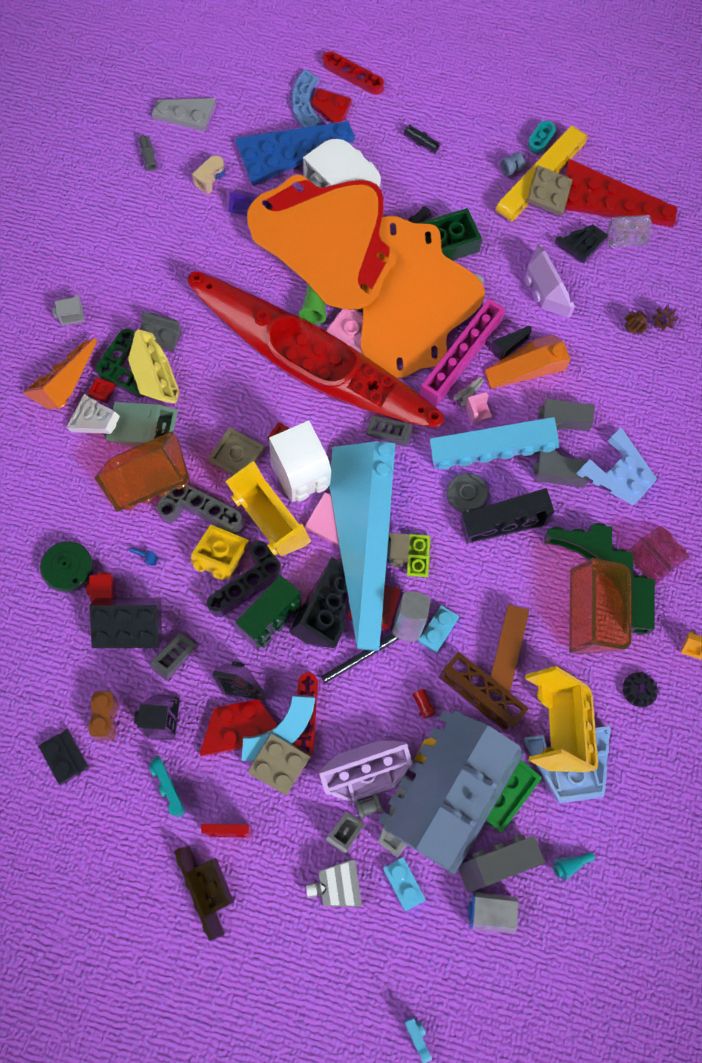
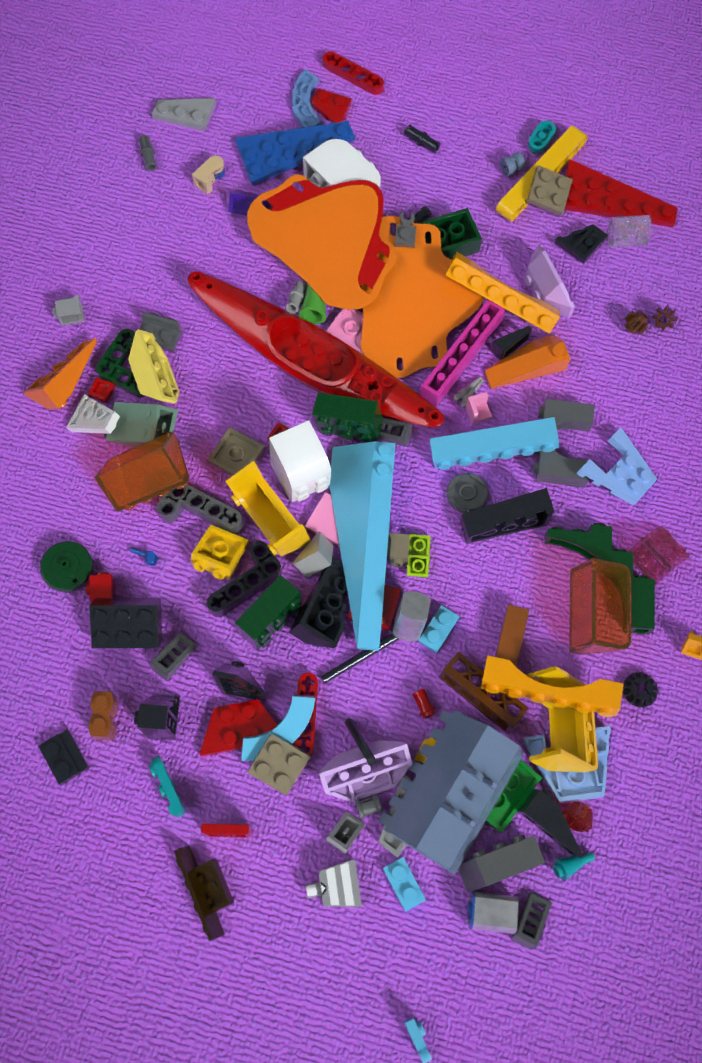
none -> light grey pin [286,280,307,314]
none -> light grey slope [292,532,334,578]
none -> dark green brick [312,392,383,442]
none -> black bar [345,718,376,765]
none -> dark grey plate [395,212,416,248]
none -> light orange arch [445,252,560,333]
none -> light orange arch [481,655,623,717]
none -> dark grey slope [511,892,552,950]
none -> black slope [518,789,582,857]
none -> clear red piece [563,801,593,832]

